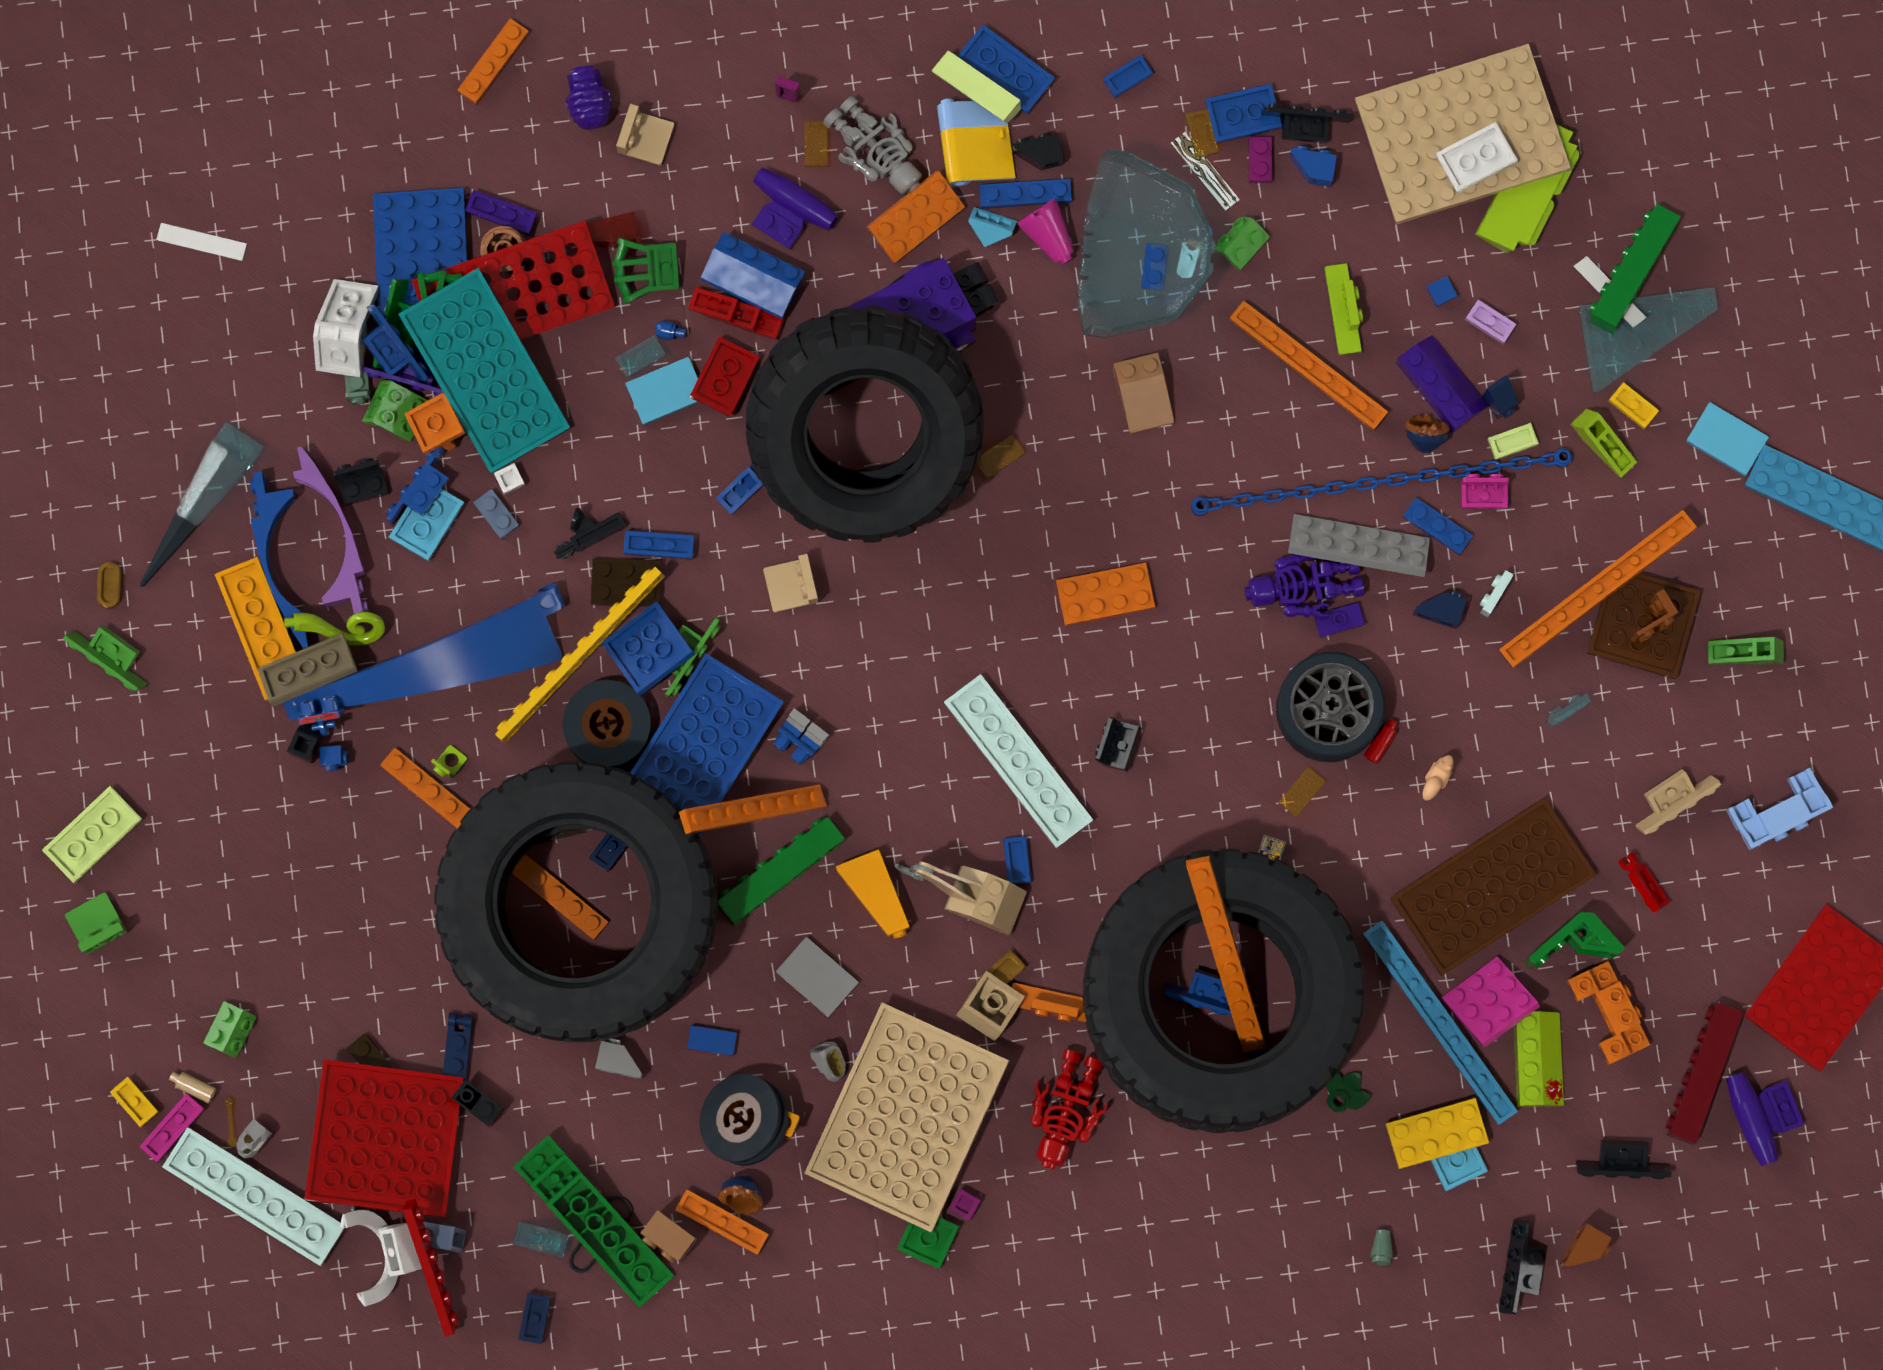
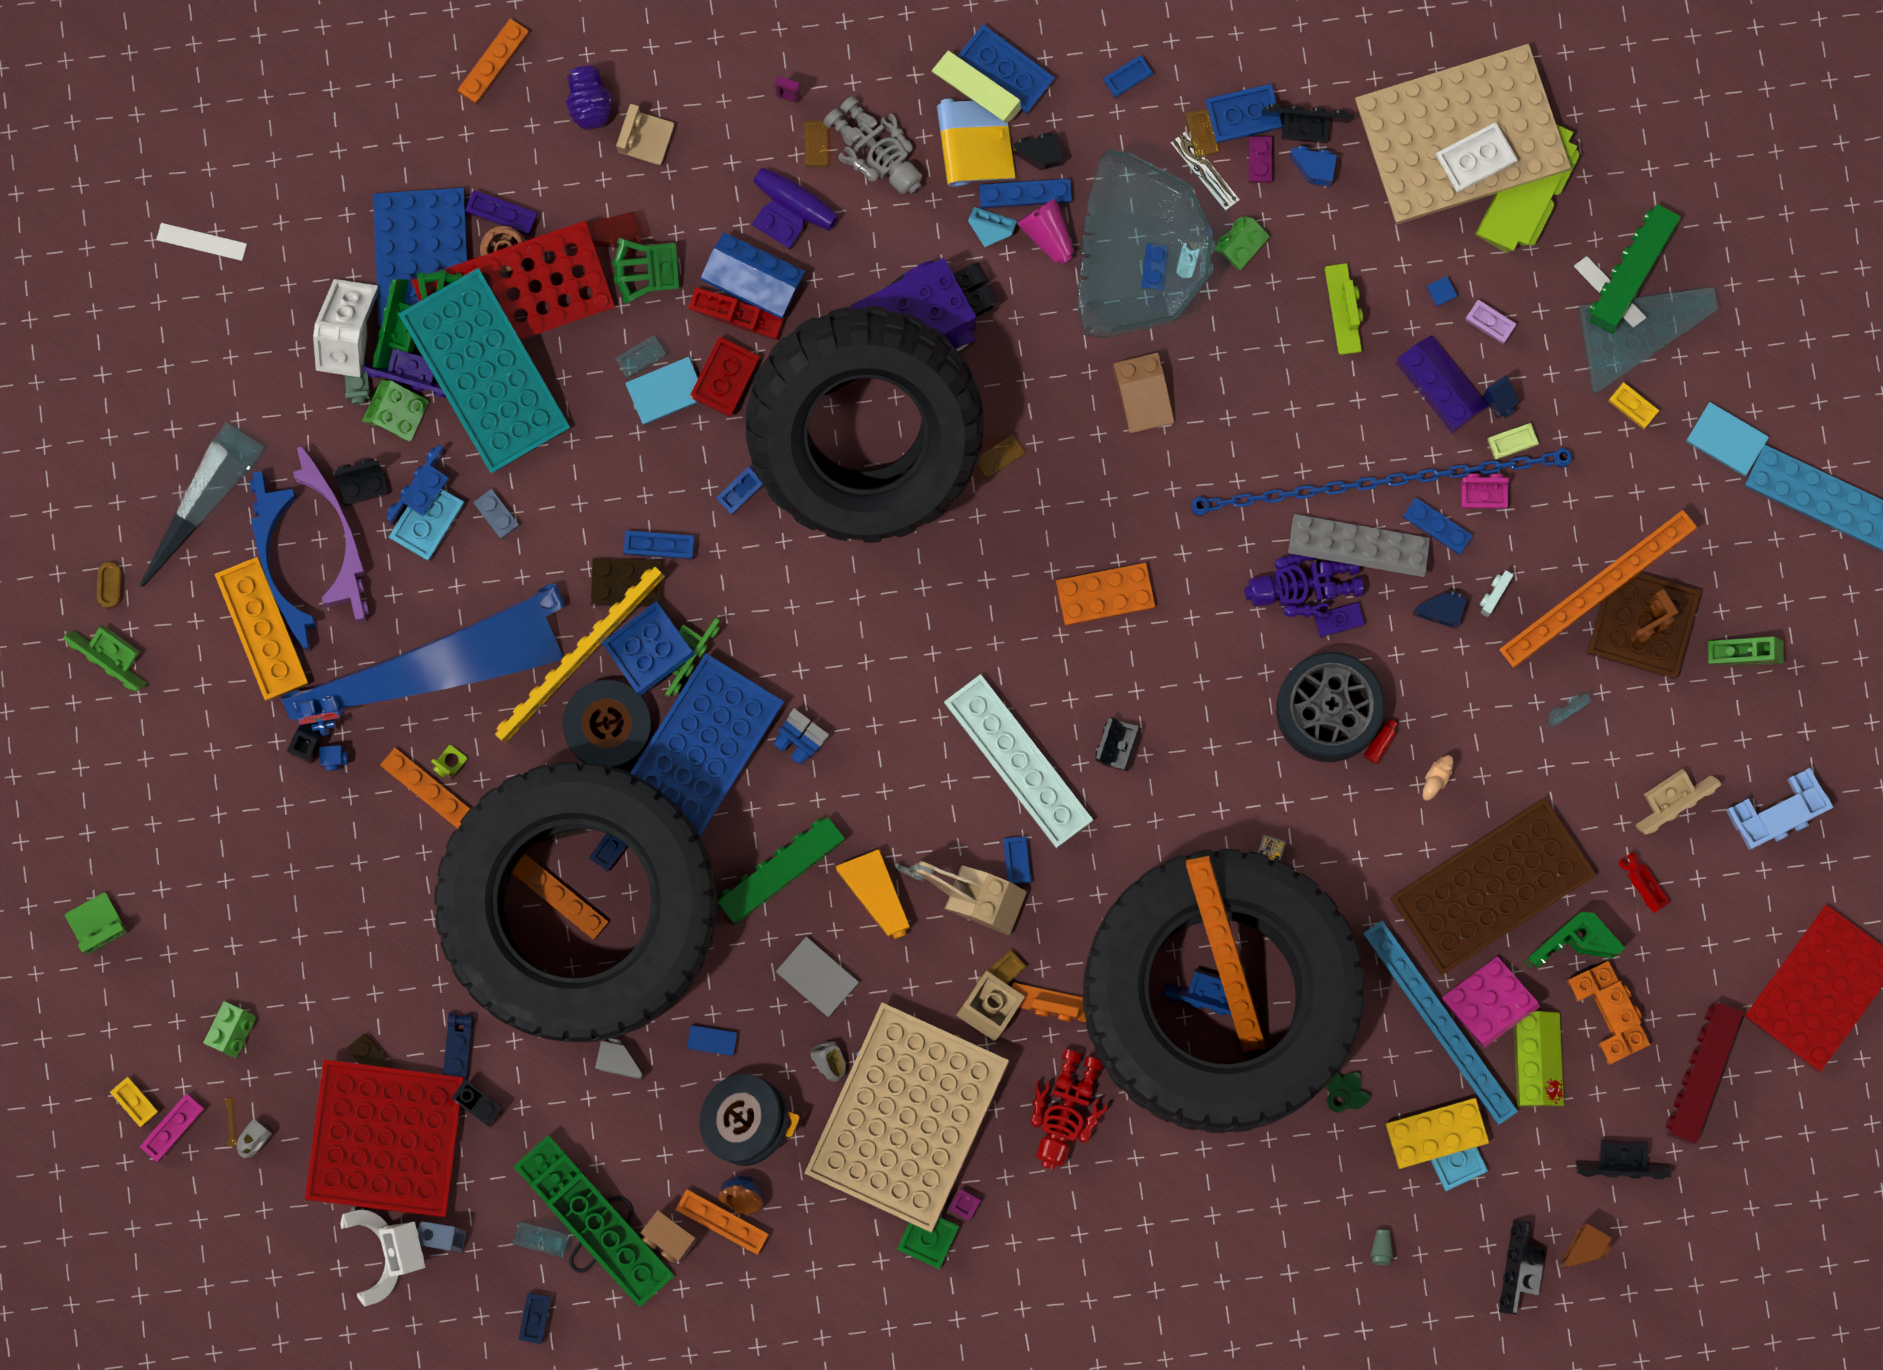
yellowish green plate [42,786,143,884] -> none
light aqua plate [162,1127,345,1266] -> none
tan cylinder [169,1071,216,1104] -> none
dark tan plate [257,633,358,707] -> none
lime plant [284,612,385,646] -> none
blue bracket [361,305,429,382] -> none
red plate [403,1199,459,1337] -> none
orange bracket [404,392,465,455] -> none
white plate [494,463,525,495] -> none
black piece [554,507,626,559] -> none
blue cylinder [655,321,687,340] -> none
orange plate [679,784,827,834] -> none
tan bracket [763,554,818,613] -> none
orange plate [866,171,965,263] -> none
orange plate [1229,301,1388,431] -> none
clear yellow tile [1278,767,1326,817] -> none
hair [1405,415,1450,454] -> none
lime slope [1570,409,1637,478] -> none
dark purple plate [1726,1072,1804,1166] -> none

